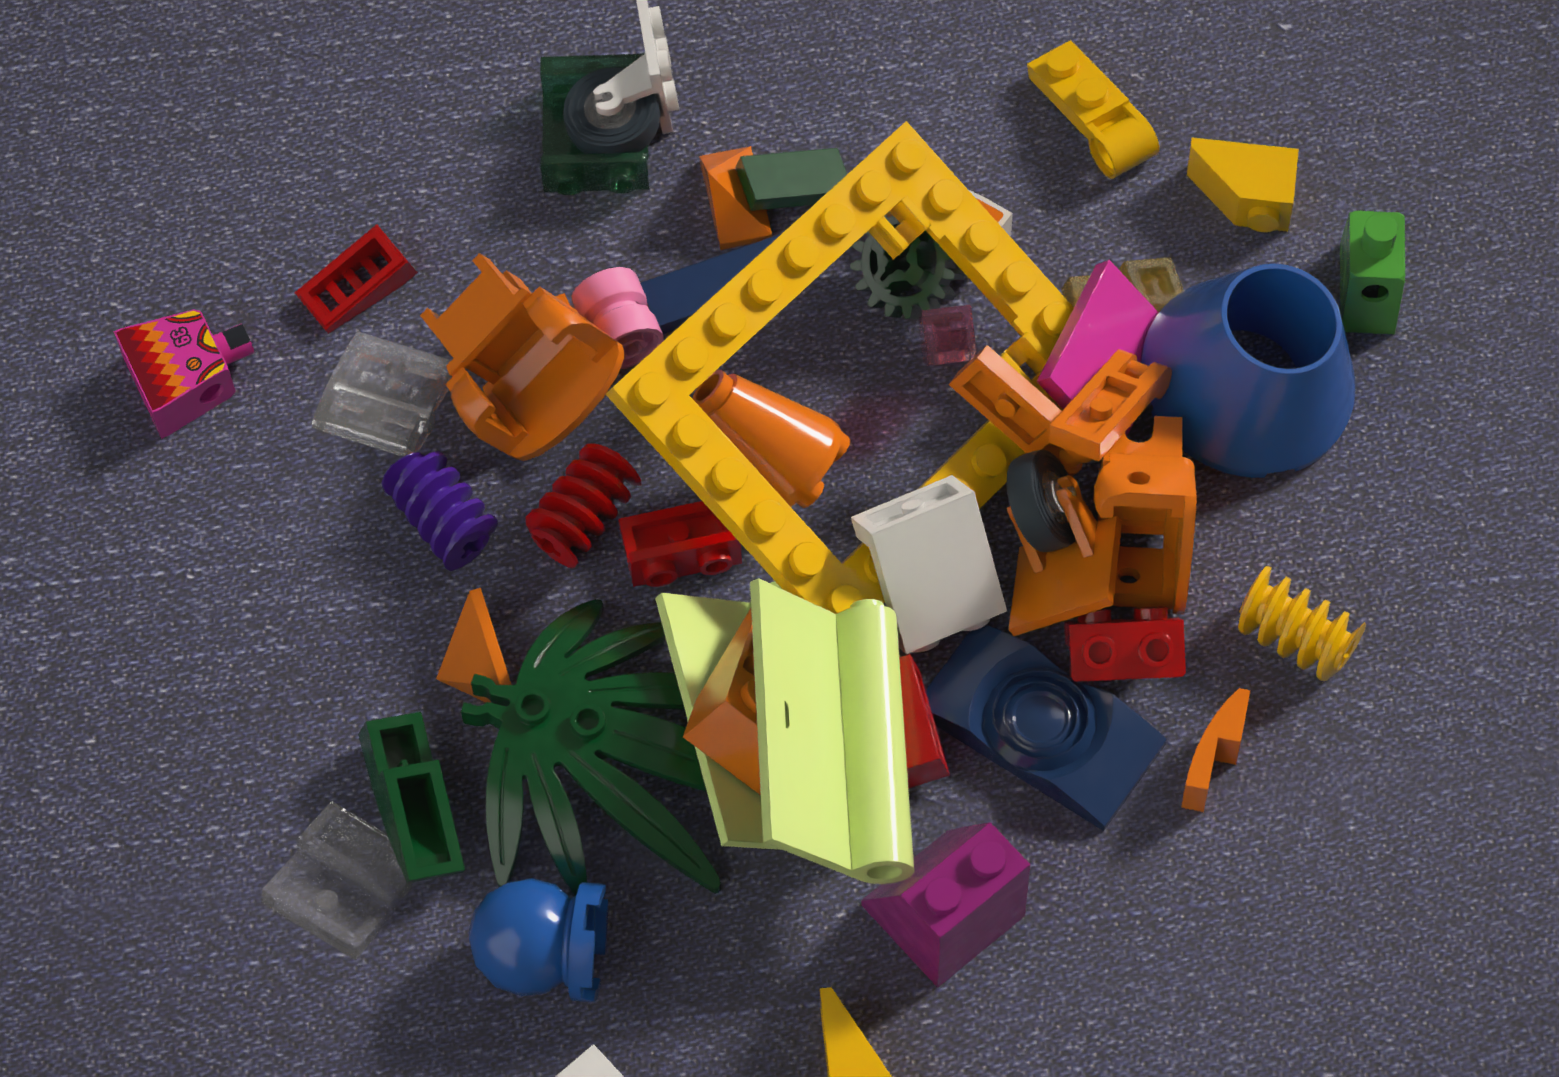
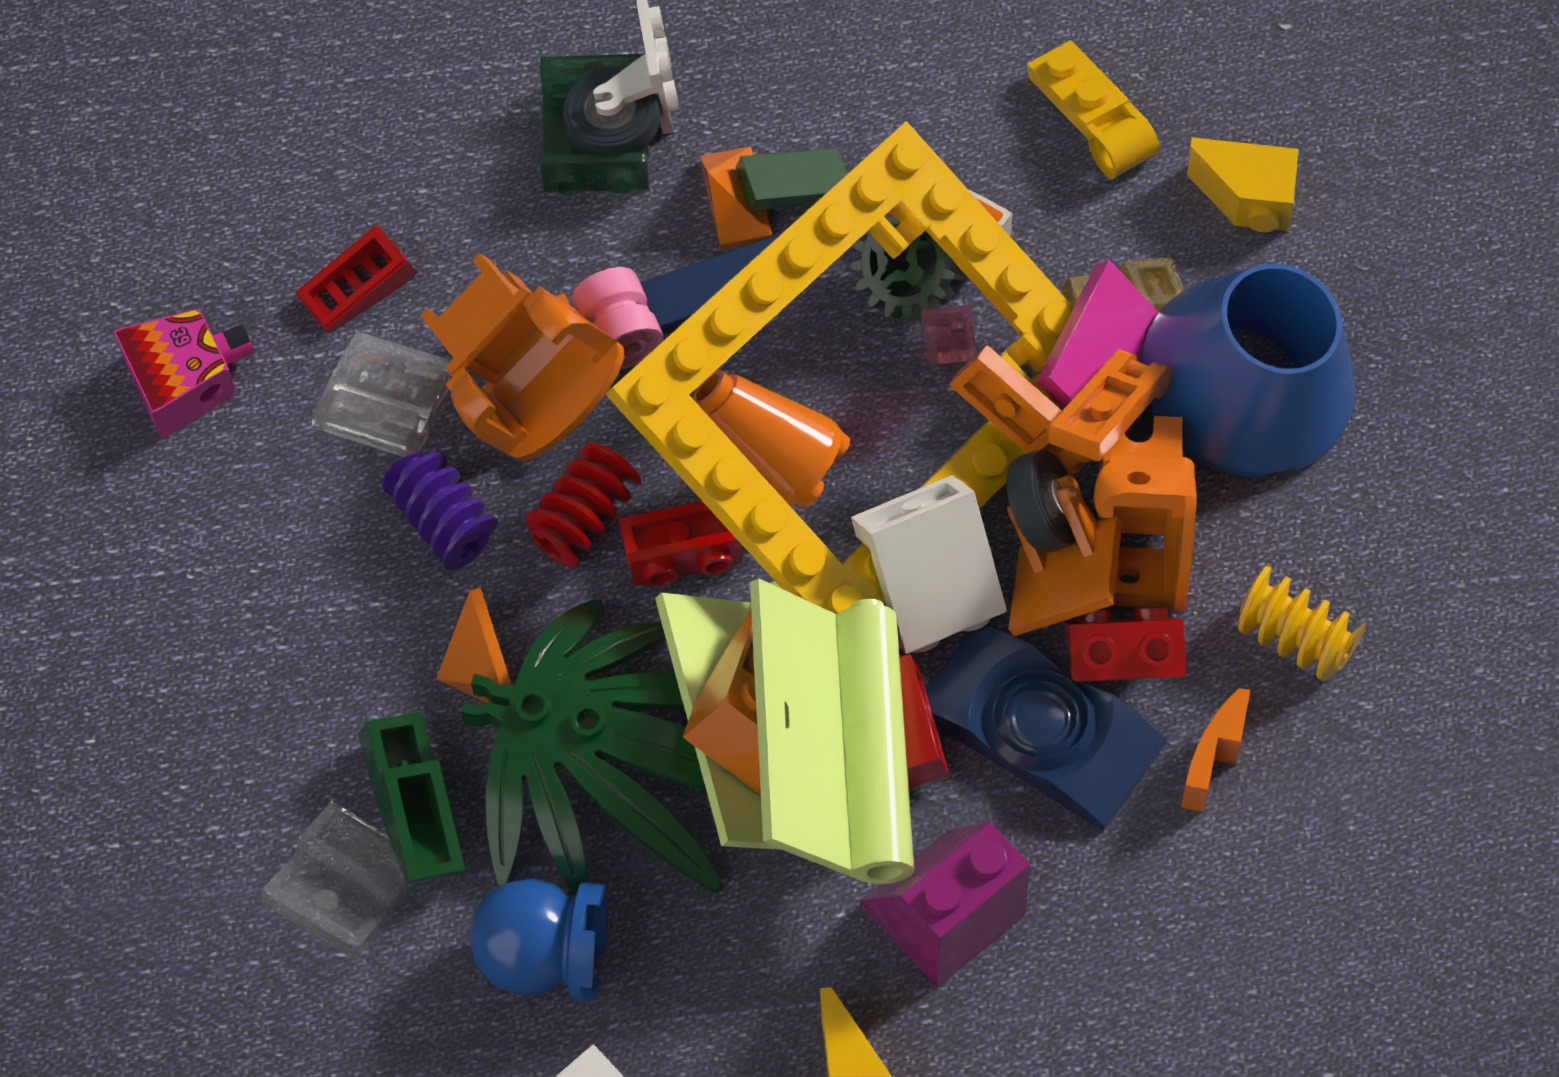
bright green torso [1340,211,1405,334] -> none

